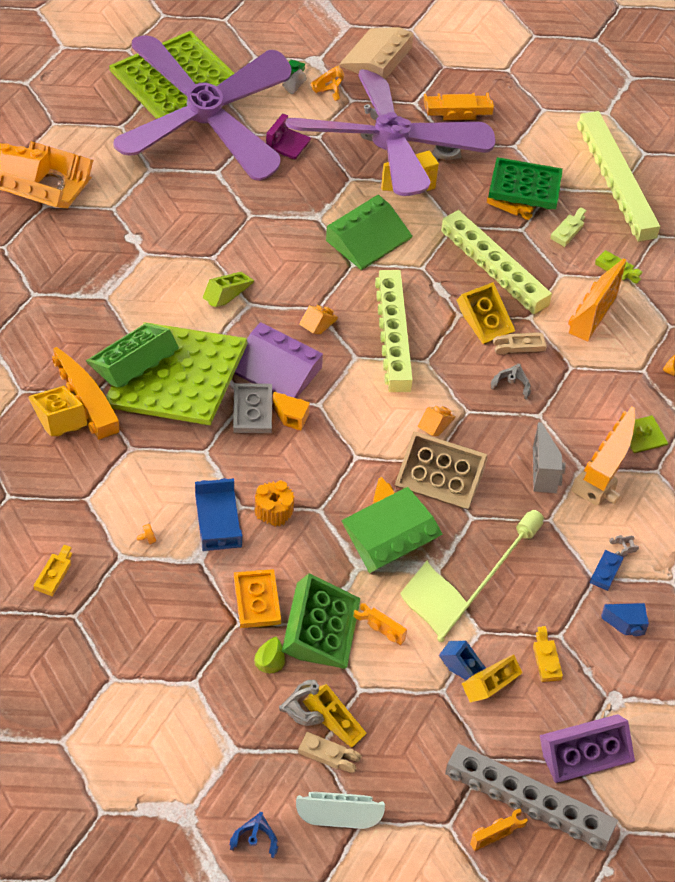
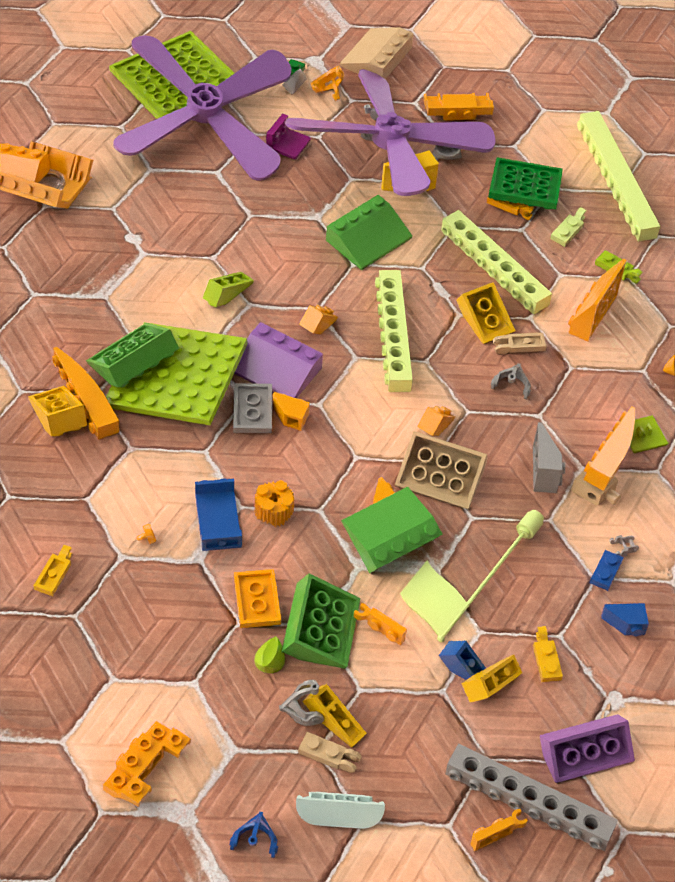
none -> light orange bracket [103,721,191,807]

